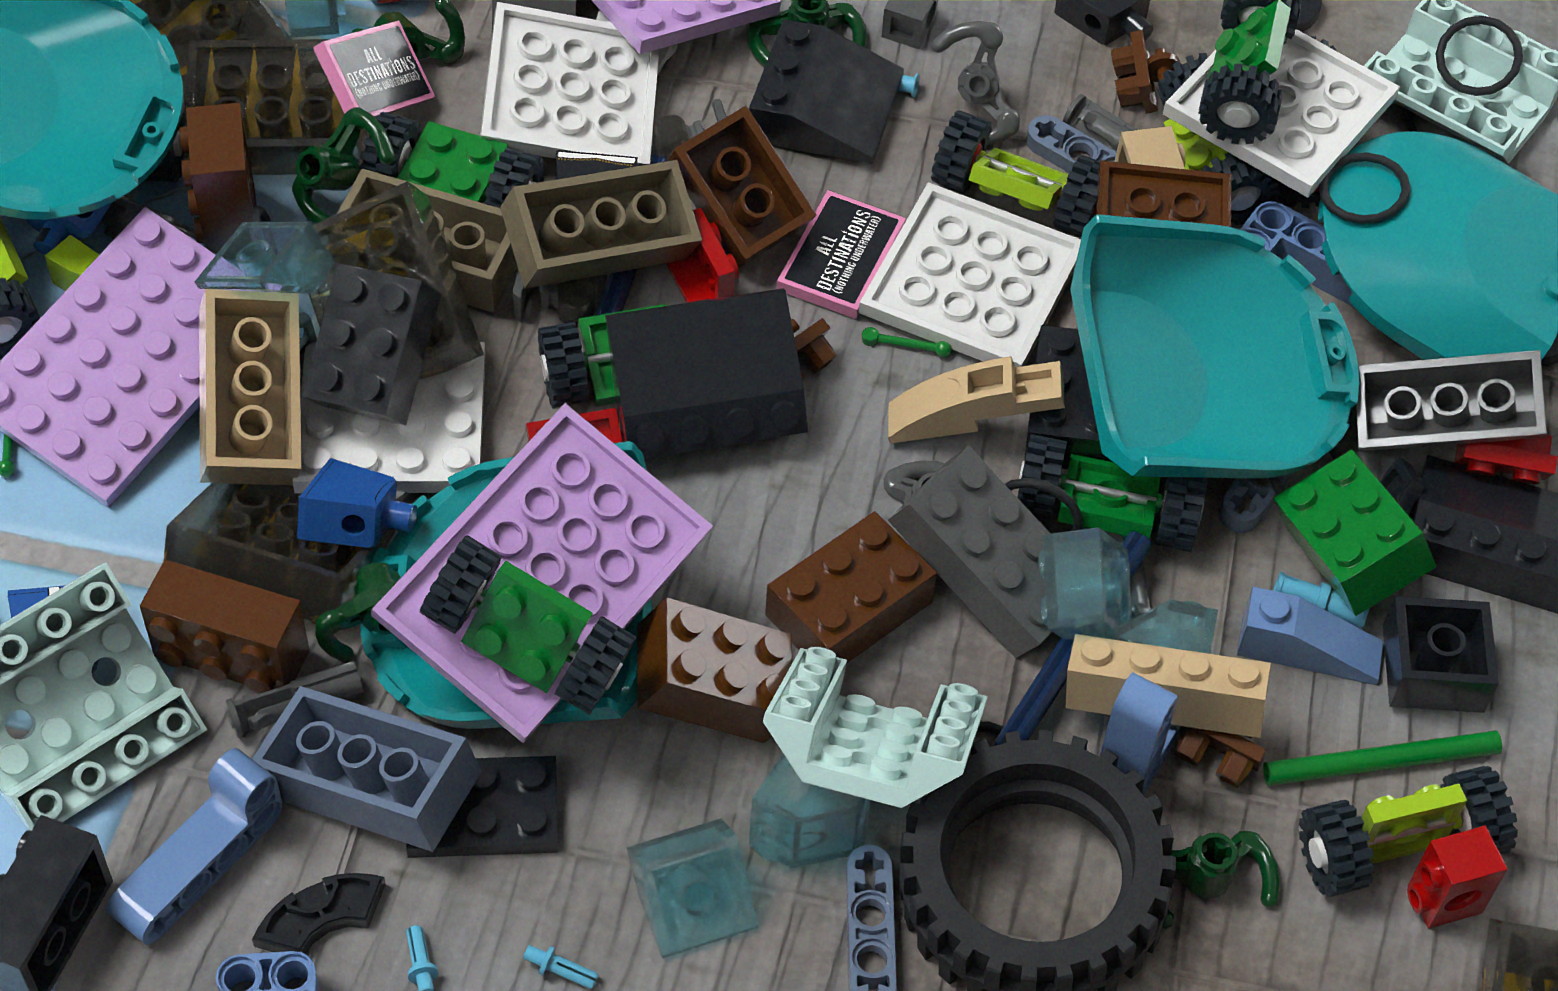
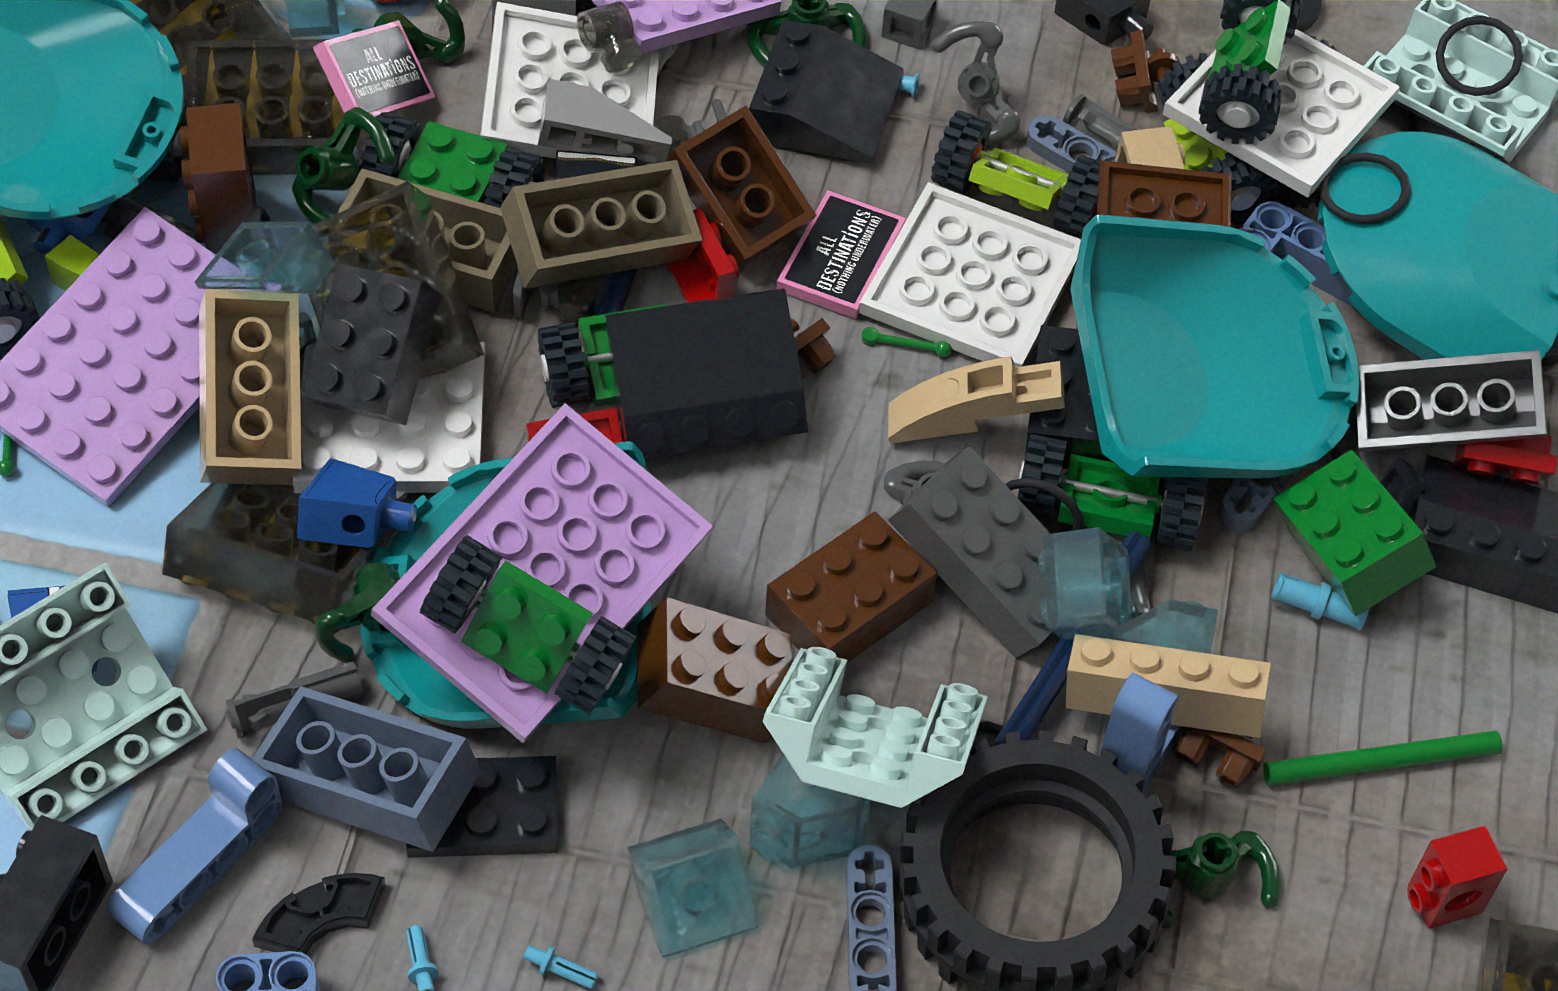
reddish brown brick [140,559,310,694] -> none
medium blue slope [1237,587,1383,685] -> none
plate [1299,766,1518,897] -> none
black brick [1382,596,1499,713] -> none
none -> light grey slope [537,79,672,166]
none -> clear smoke piece [577,1,643,73]

